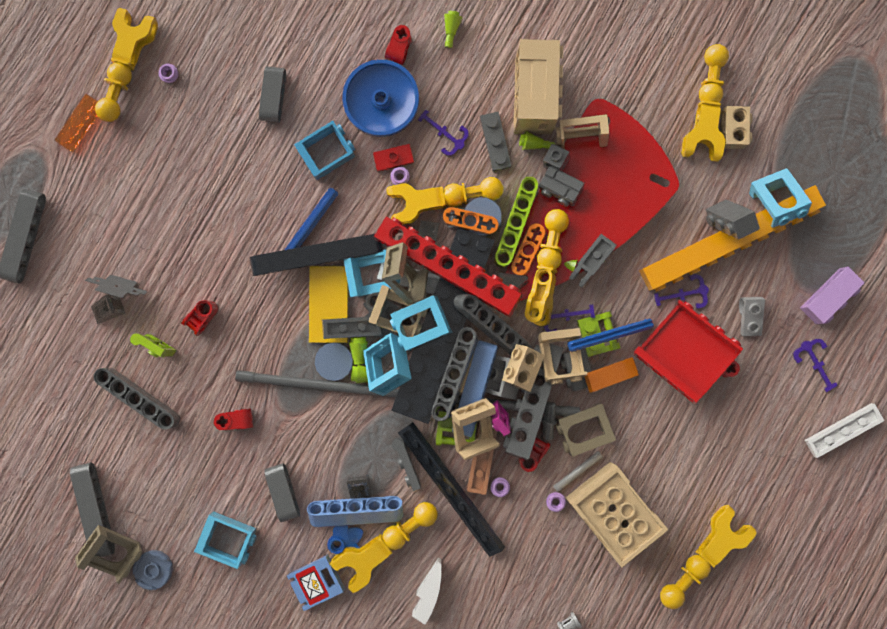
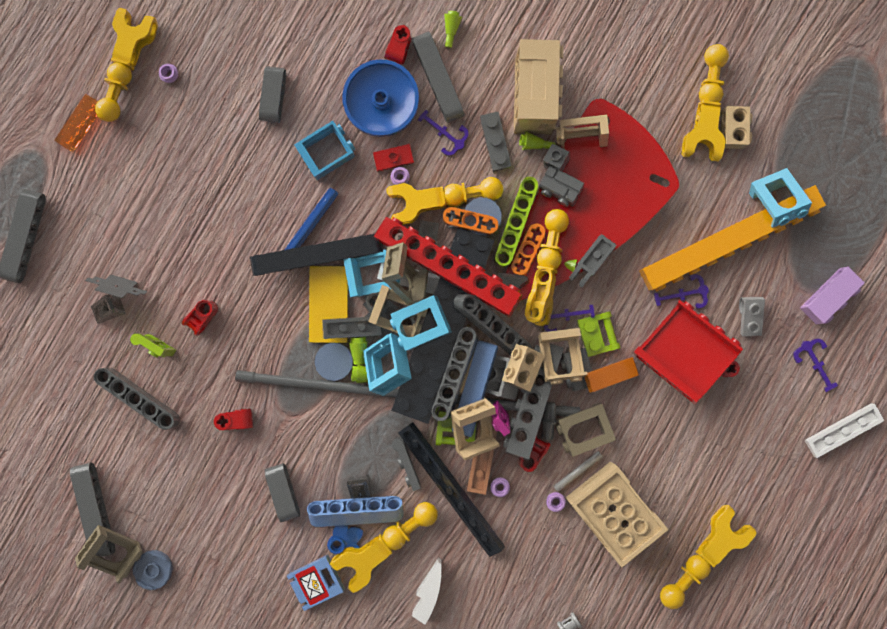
medium azure window [194,512,257,569] -> none
blue axle [567,318,654,352] -> none
dark grey brick [706,200,760,240] -> none
none -> dark grey beam [411,31,465,123]

